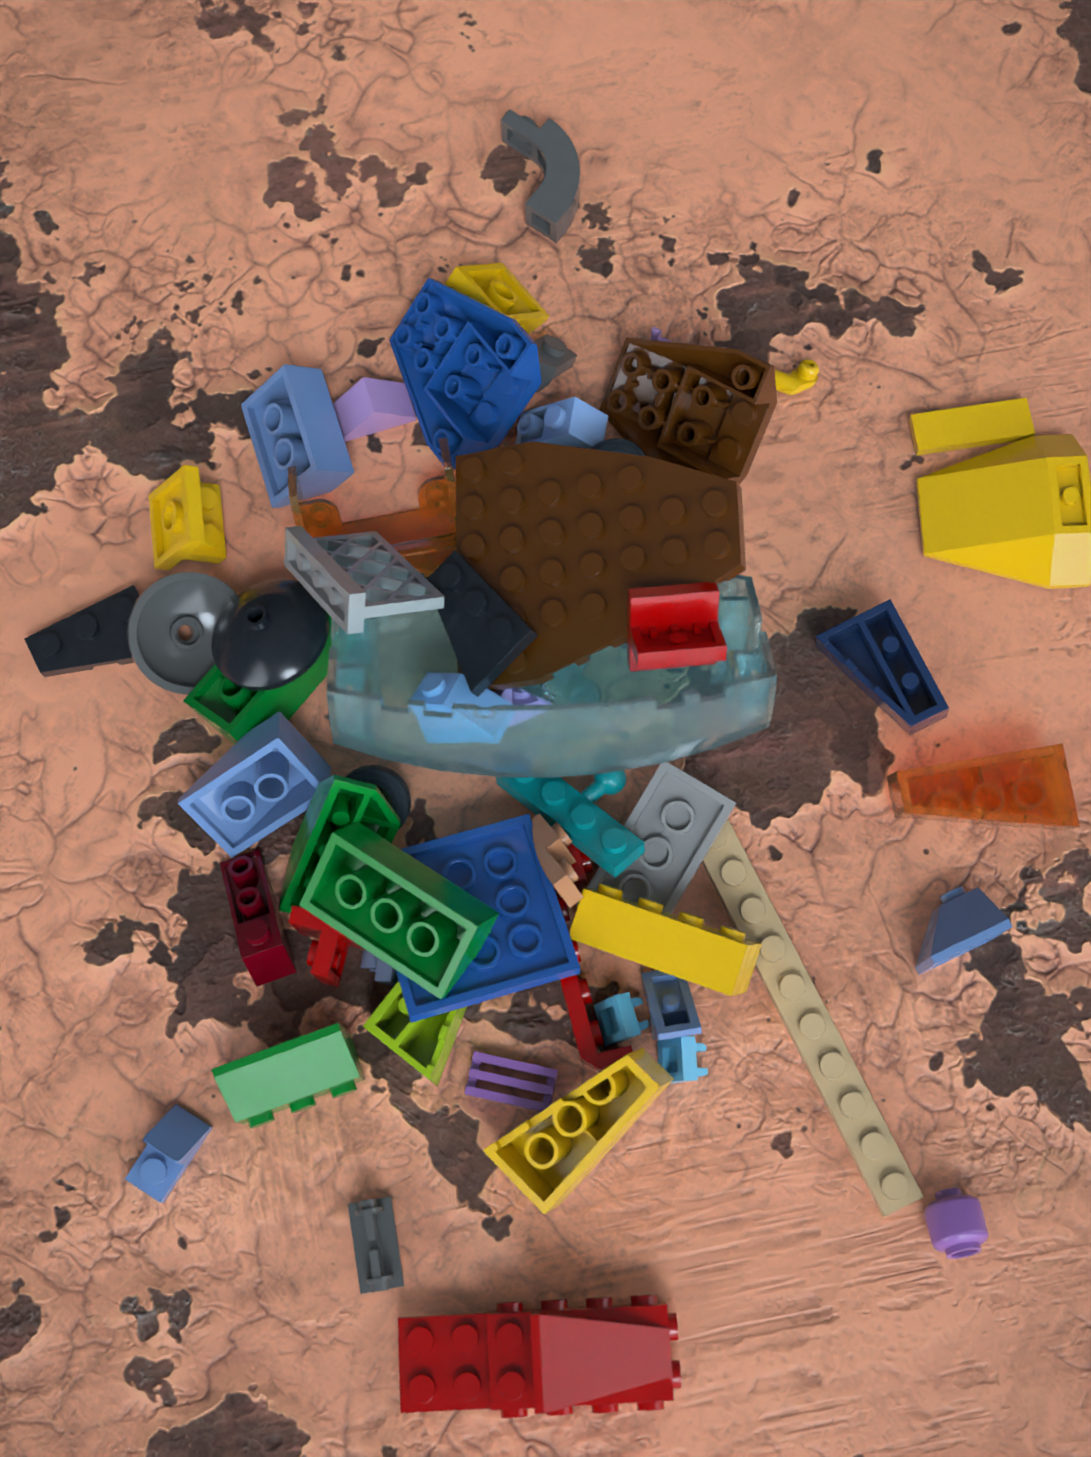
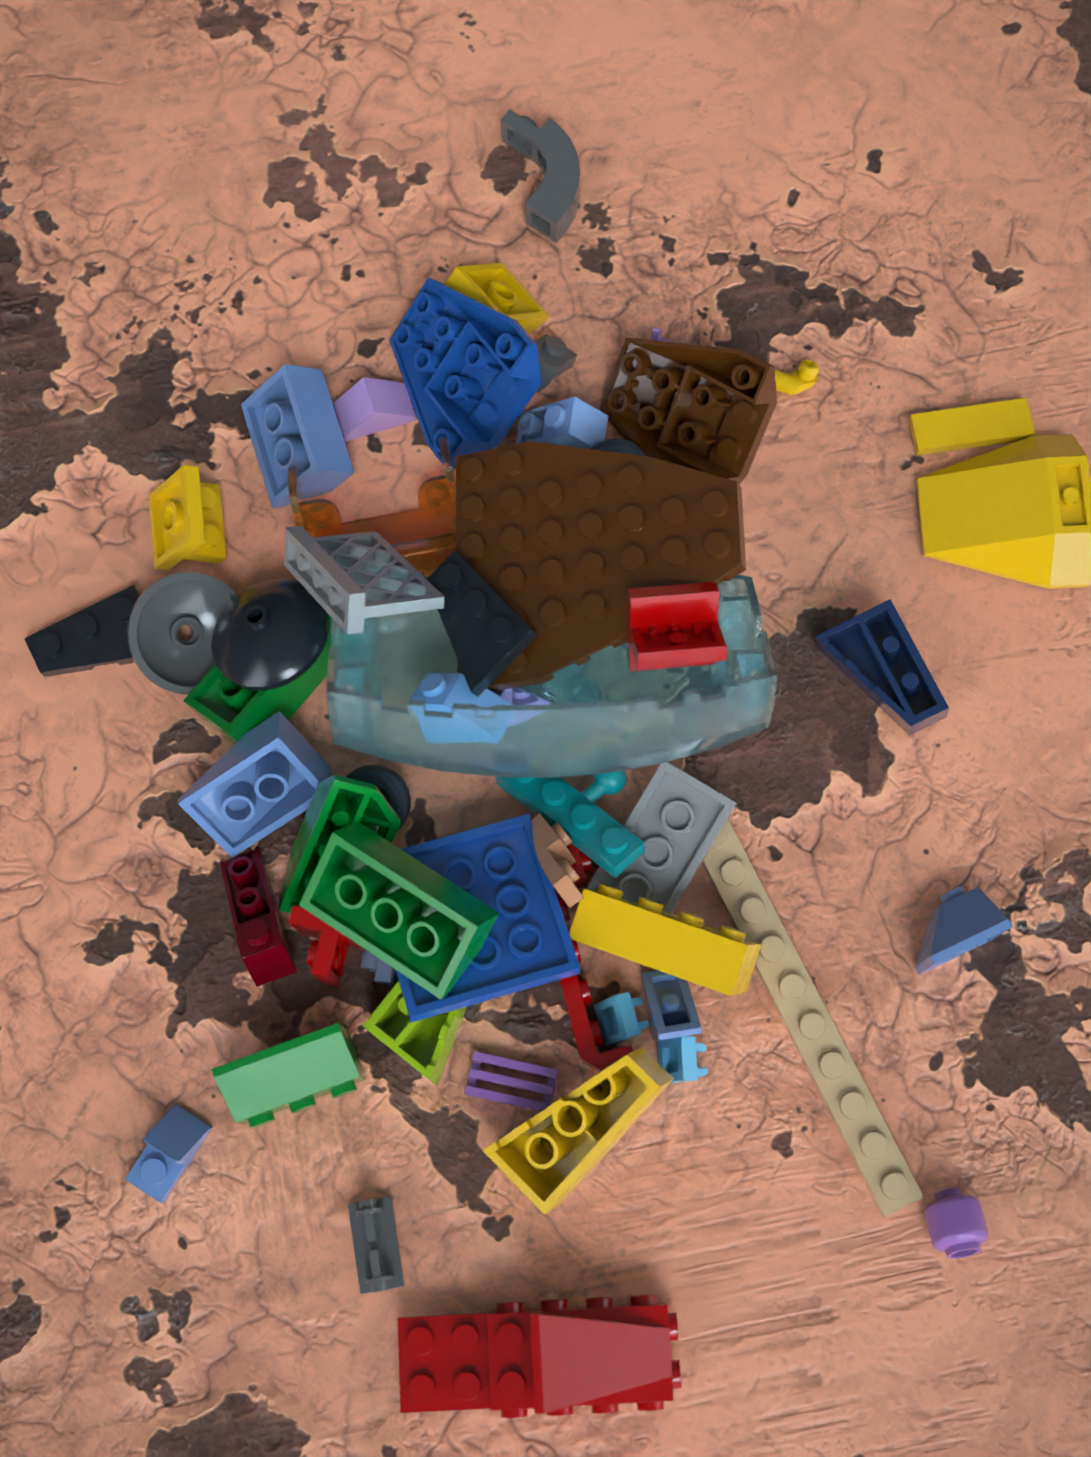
clear orange wedge [886,743,1080,831] -> none

